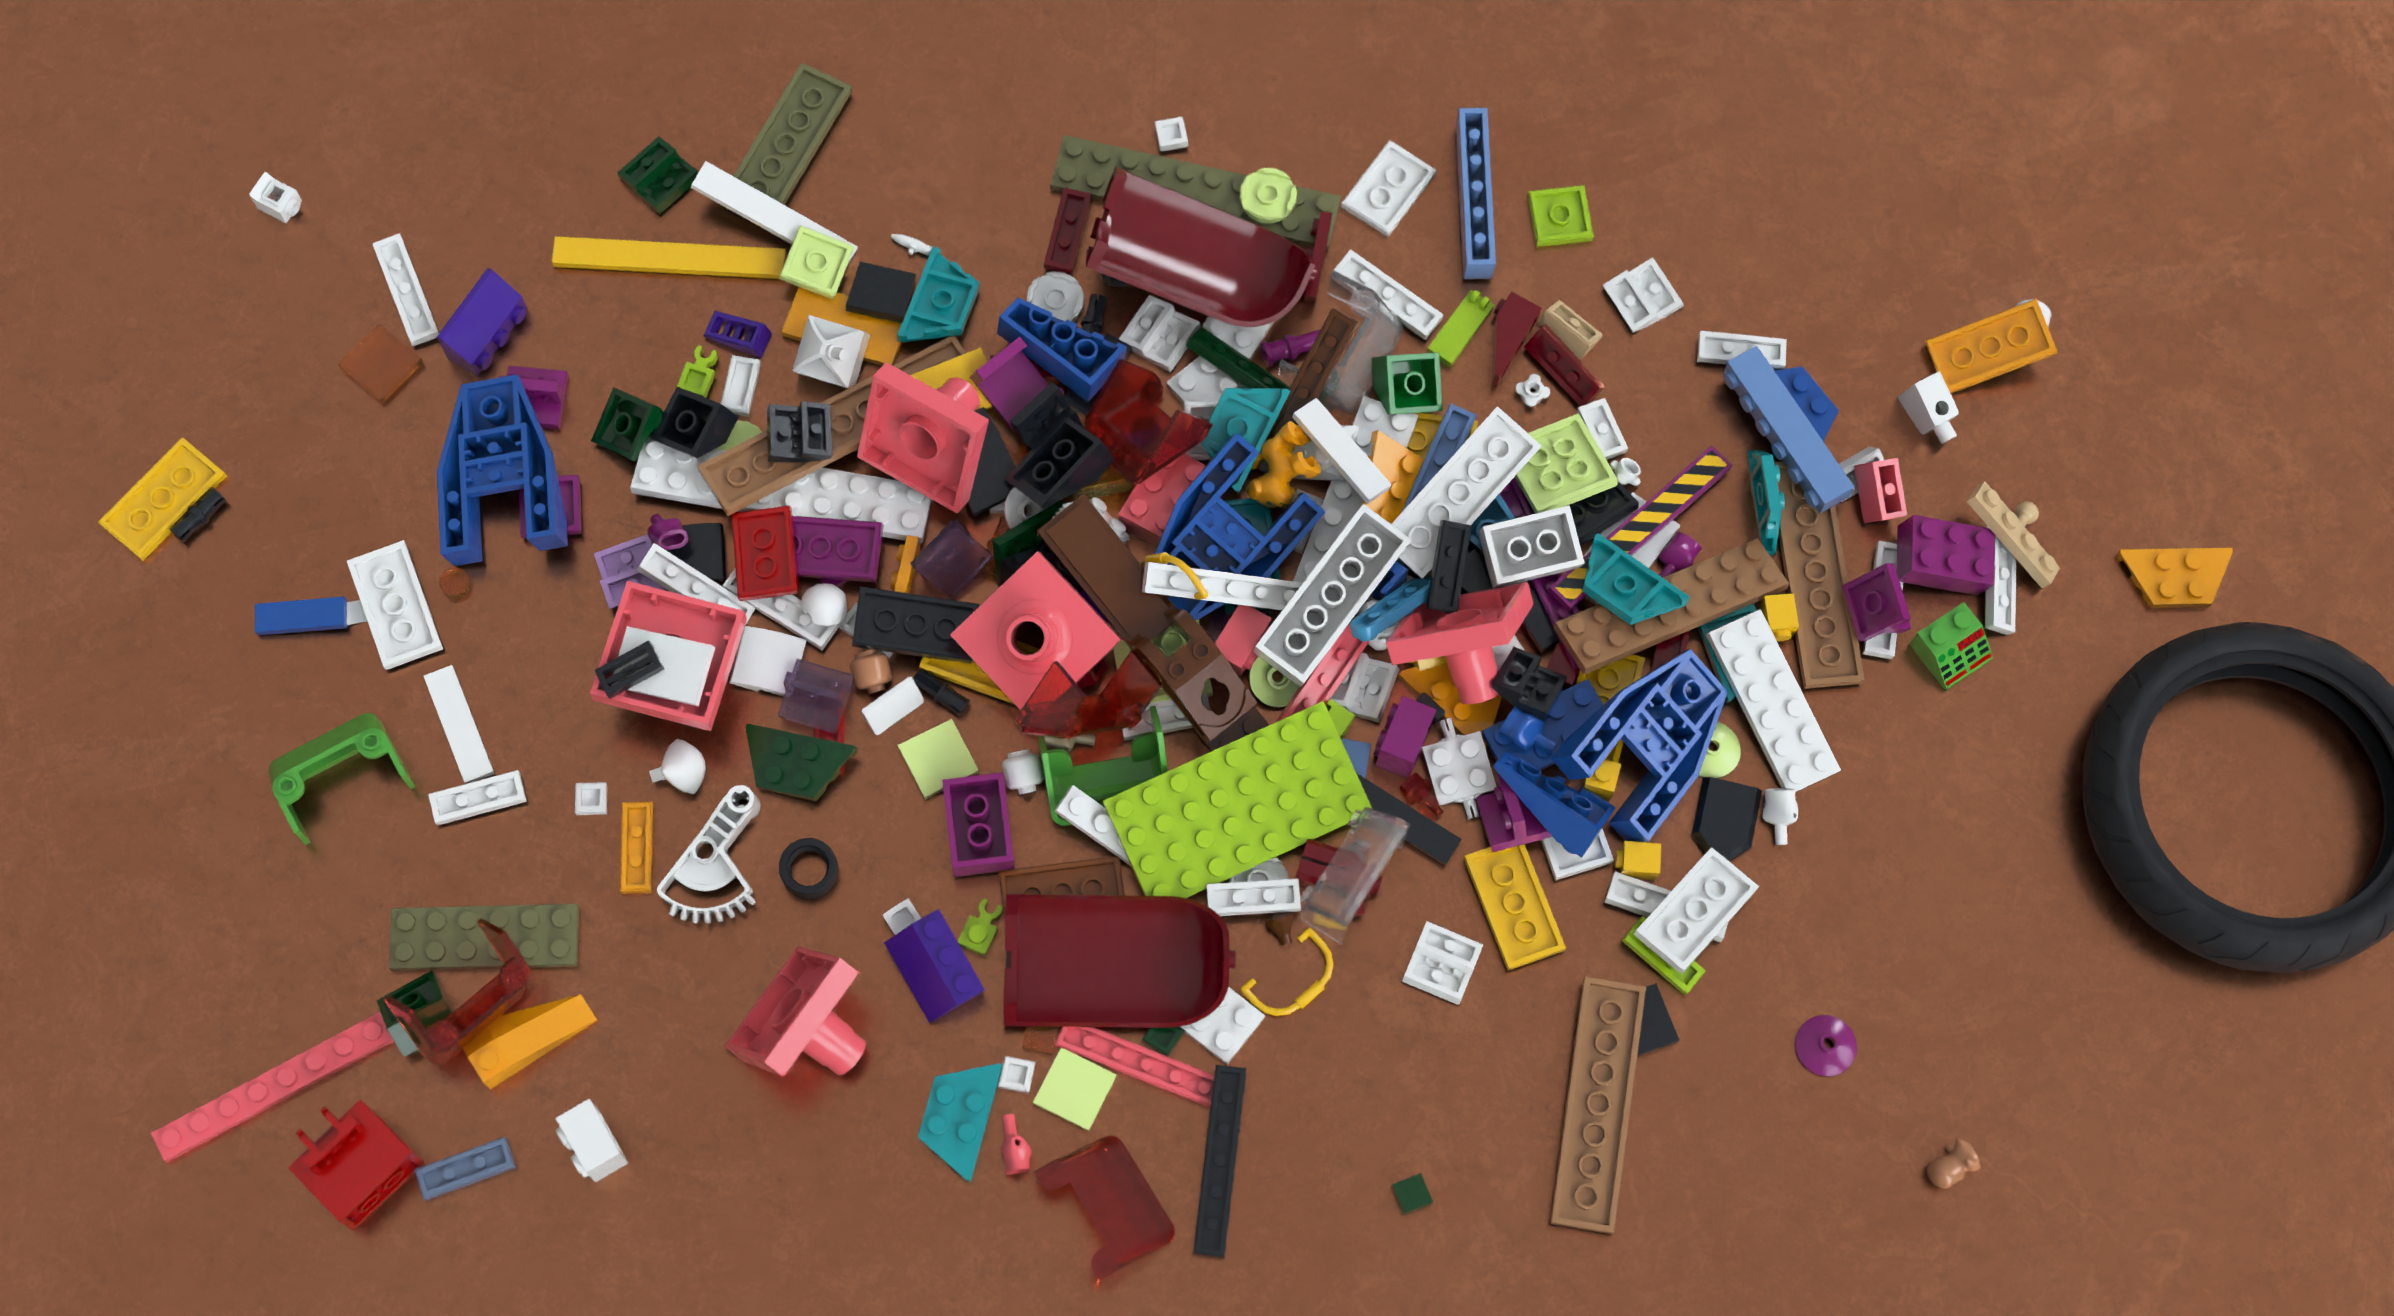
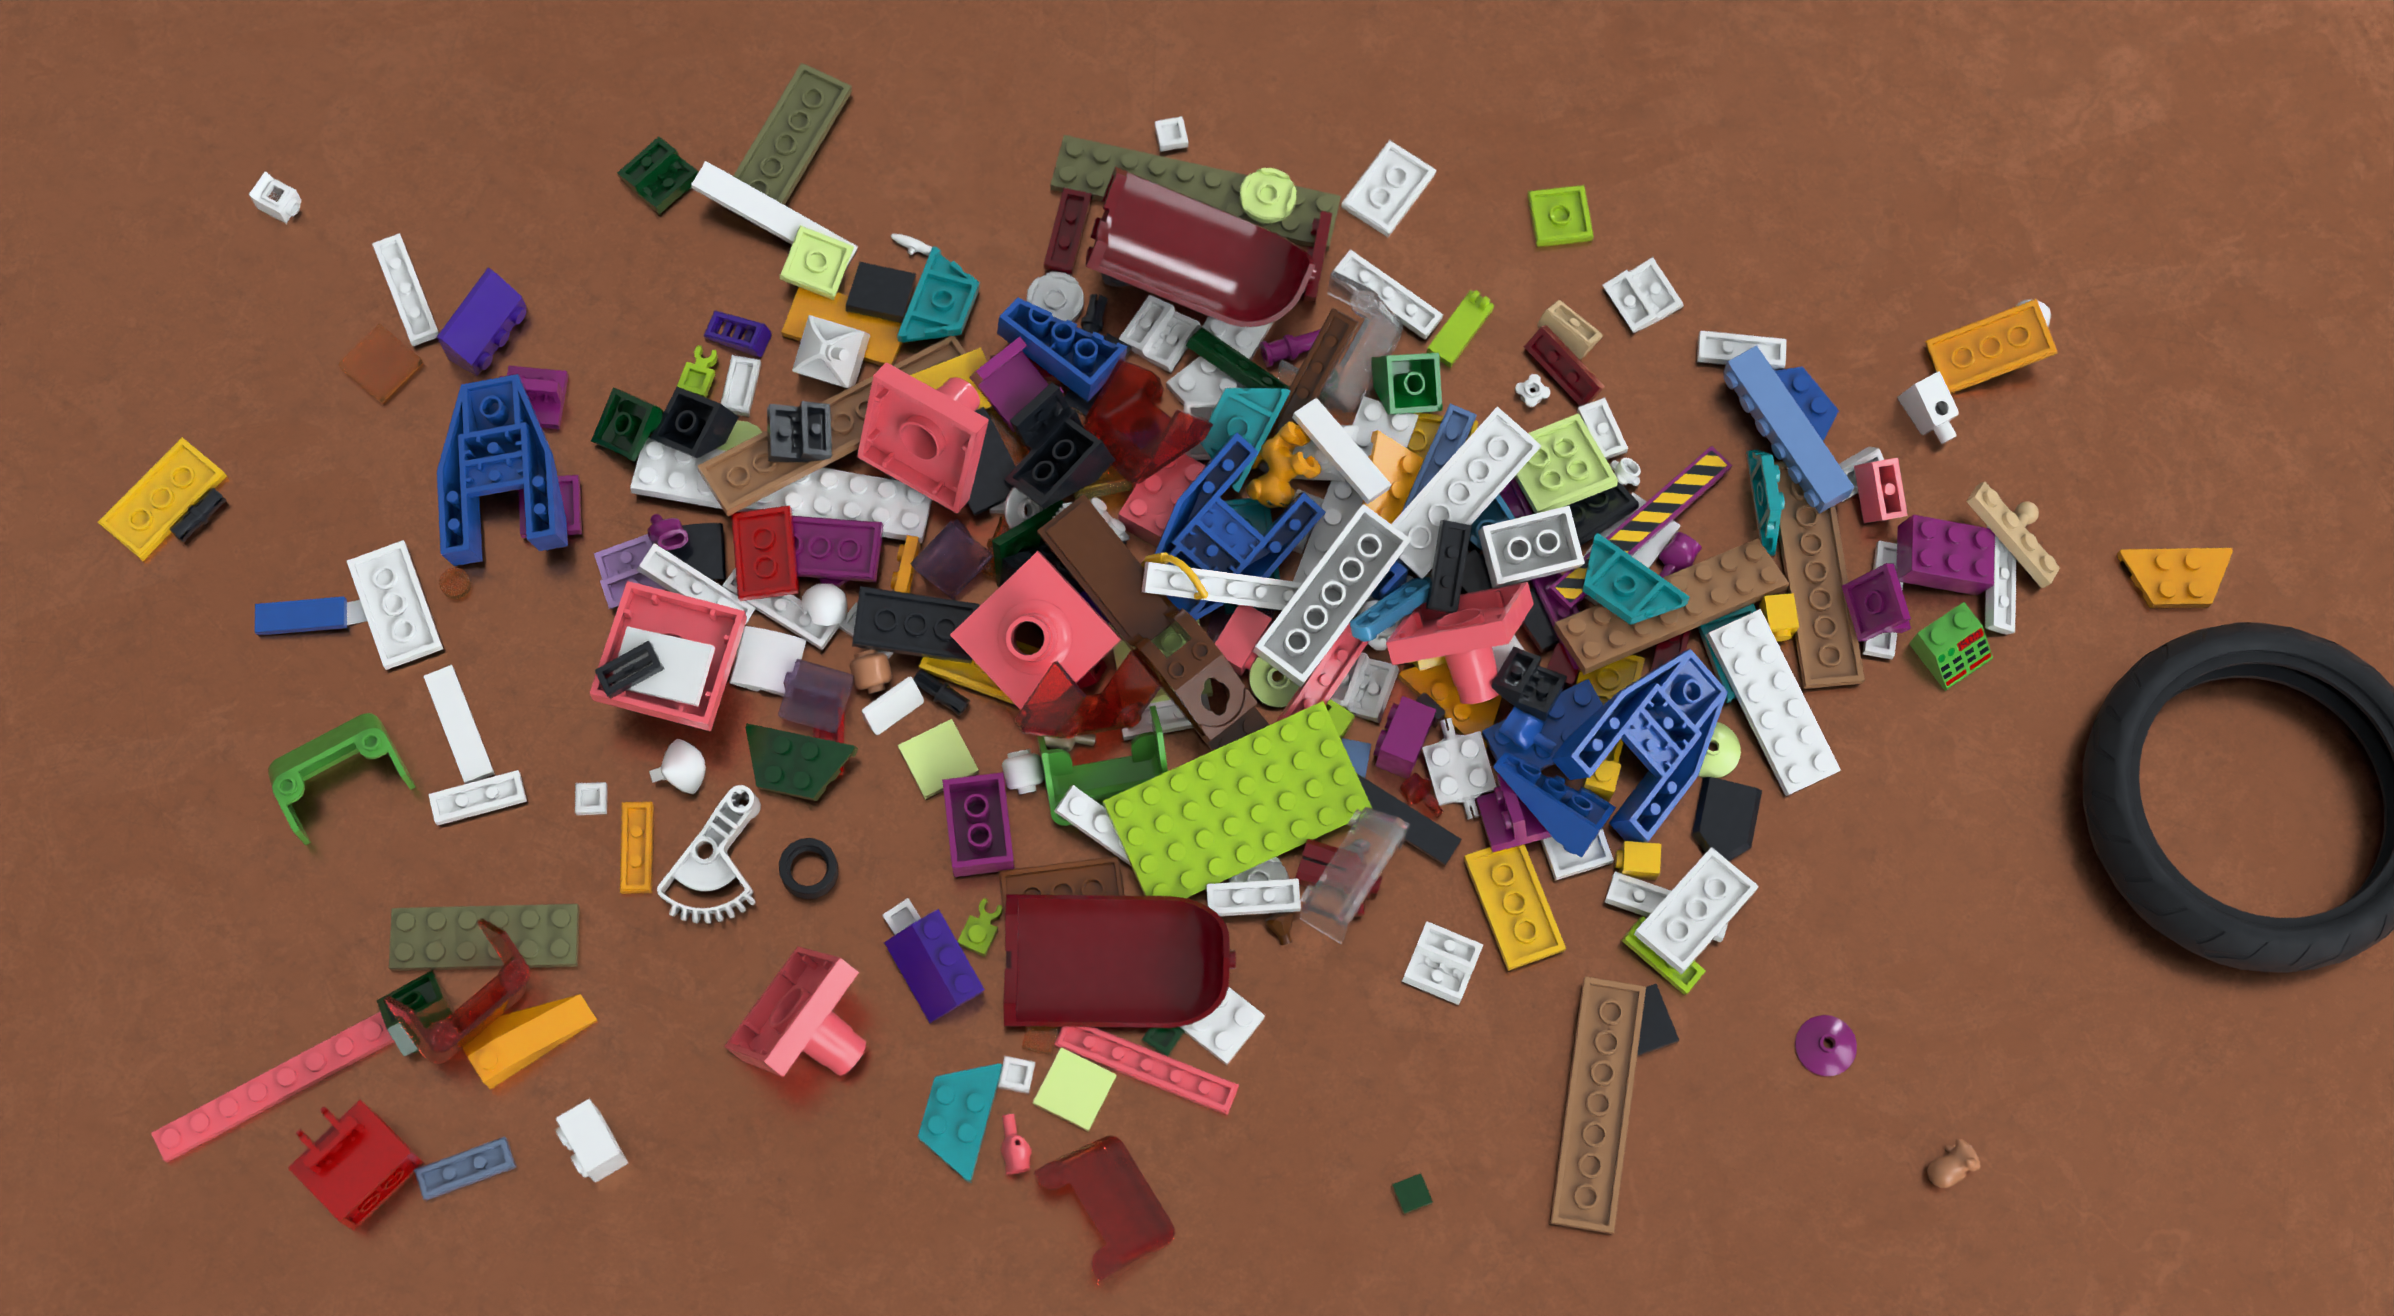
yellow tile [552,236,786,279] -> none
black tile [1193,1065,1247,1258] -> none
yellow piece [1240,927,1333,1016] -> none
medium blue brick [1456,108,1496,279] -> none
dark red slope [1491,291,1542,388] -> none
white piece [1763,788,1798,845] -> none

